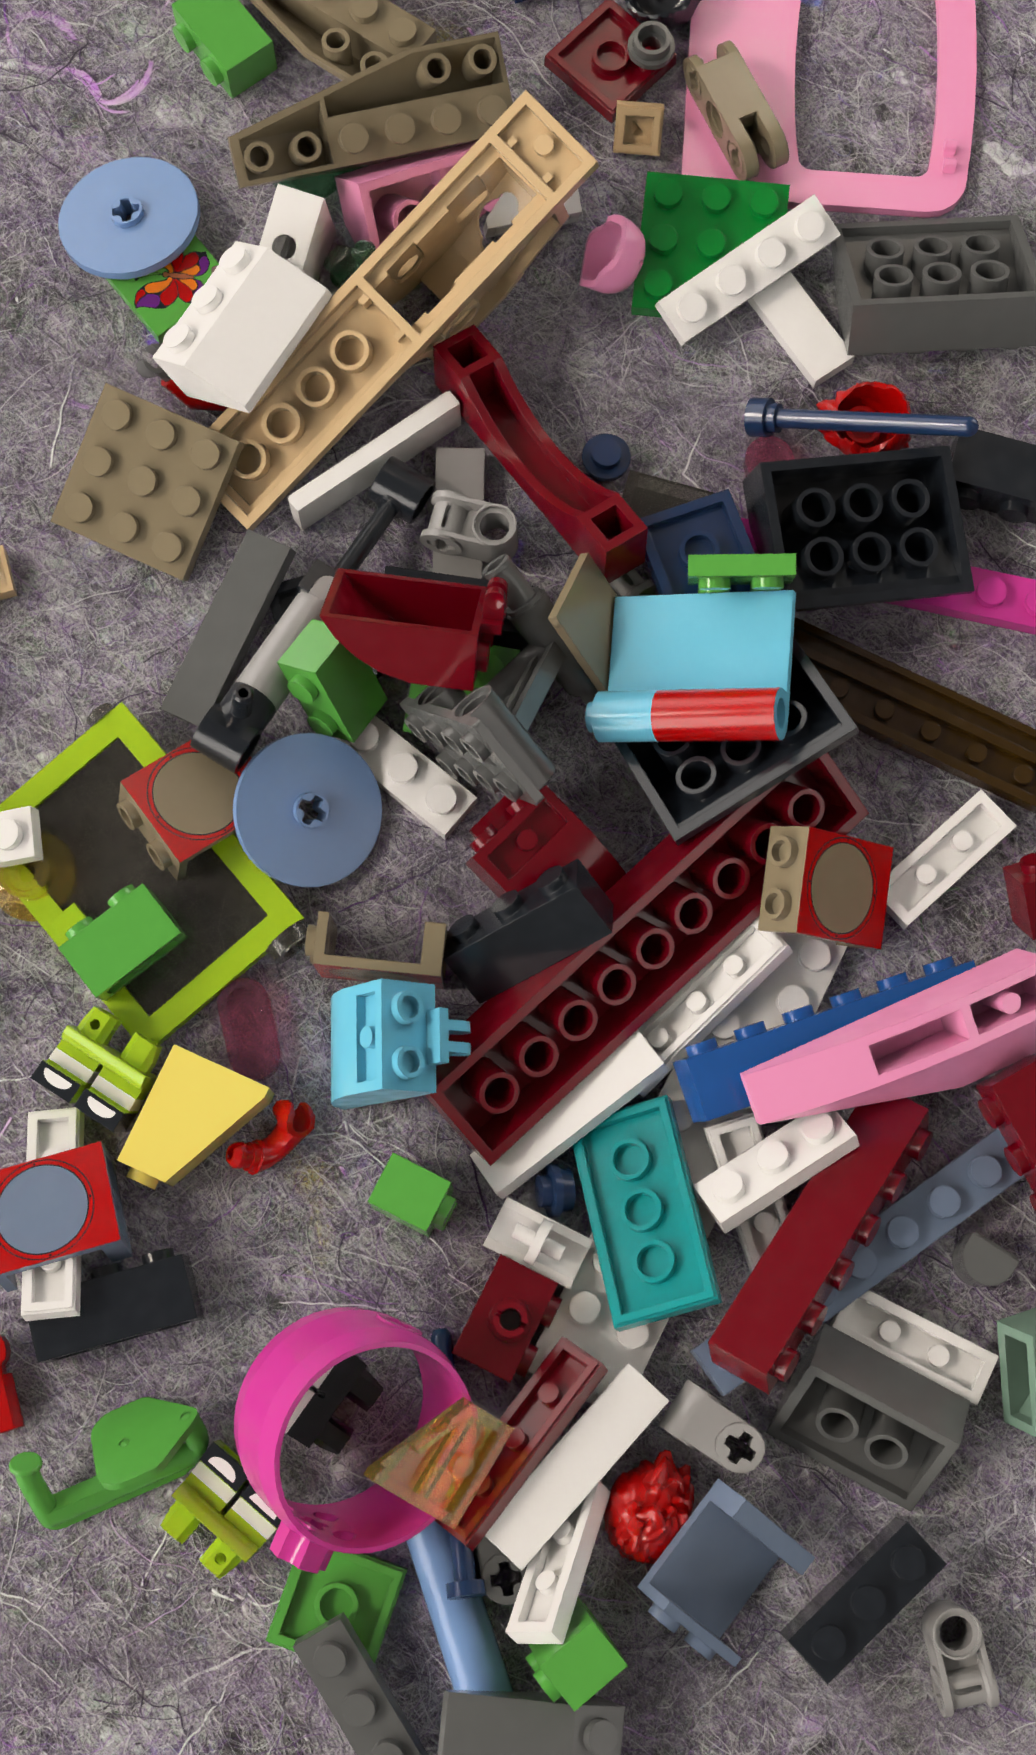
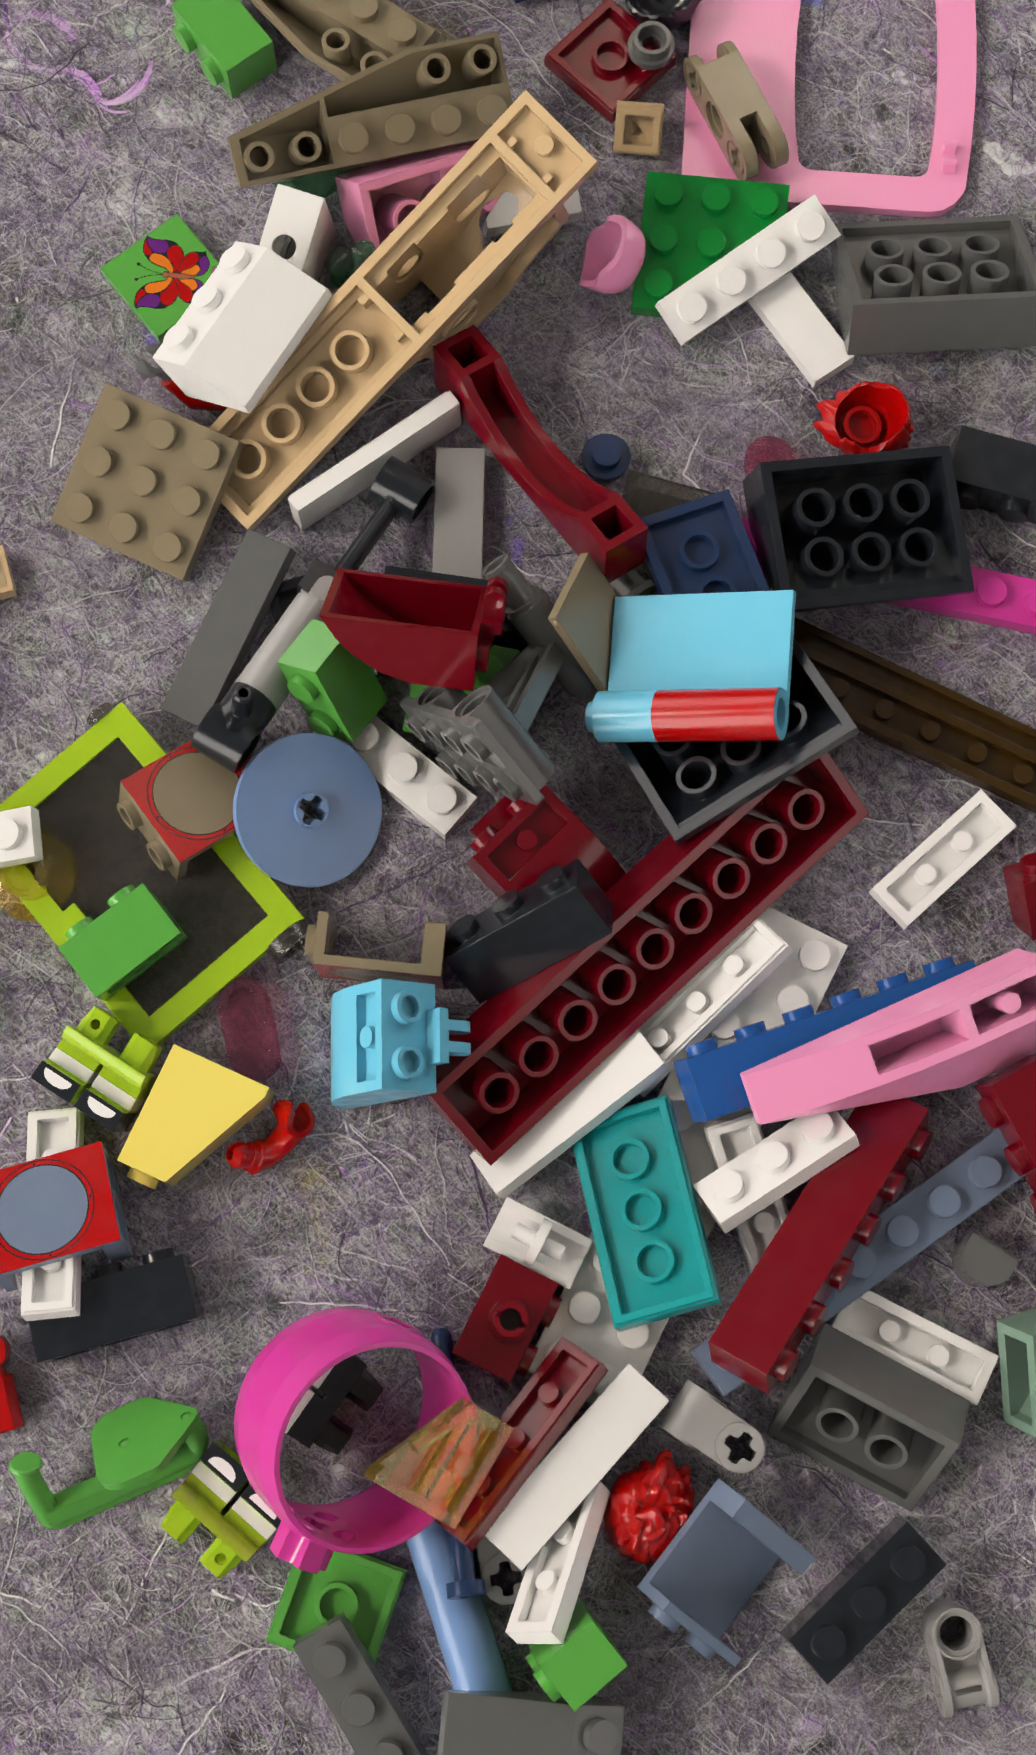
medium blue piece [58,157,200,279] -> none
bright green brick [367,1153,458,1238] -> none
light grey piece [419,490,519,563] -> none
dark blue plate [534,1164,576,1218] -> none
bright green plate [688,553,796,594] -> none
dark blue piece [744,397,979,438] -> none
dark tan panel [758,826,894,950] -> none

